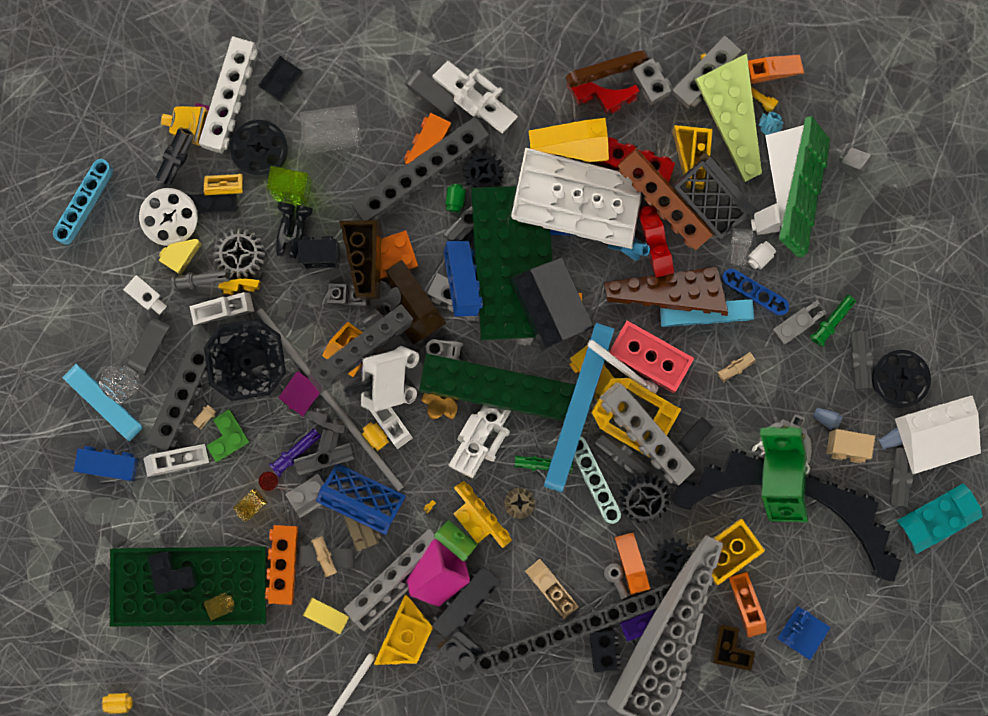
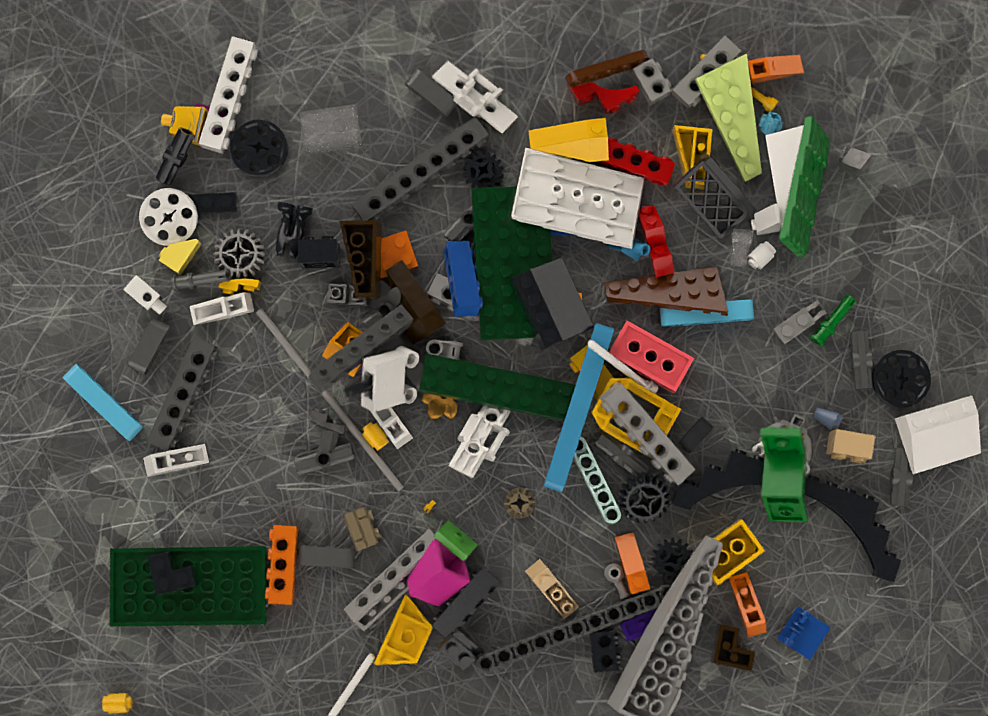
medium azure beam [53,159,113,245] -> none
blue brick [74,446,139,482] -> none
clear plate [99,364,139,403] -> none
tan pin [192,405,216,430] -> none
clear yellow bracket [203,593,235,620] -> none
yellow tile [204,174,243,195] -> none
black rock [204,319,286,401] -> none
bright green plate [206,409,250,462] -> none
clear yellow bracket [233,488,268,522] -> none
black plate [258,56,303,102] -> none
clear red tile [259,472,279,491] -> none
clear neon green piece [266,166,312,204] -> none
dark purple pin [268,428,321,477] -> none
magenta piece [278,371,320,417] -> none
light grey plate [285,474,324,518] -> none
light yellow slope [303,598,349,634] -> none
tan pin [311,536,337,577] -> none
blue fence [316,464,406,535] -> none
orange slope [404,113,451,165] -> none
green brick [445,184,466,213] -> none
yellow bracket [453,480,512,548] -> none
green pin [514,455,573,473] -> none
dark orange brick [618,148,713,250] -> none
tan pin [717,352,756,383] -> none
blue beam [722,269,789,316] -> none
sand blue cone [879,427,903,450] -> none
teal piece [896,483,983,554] -> none

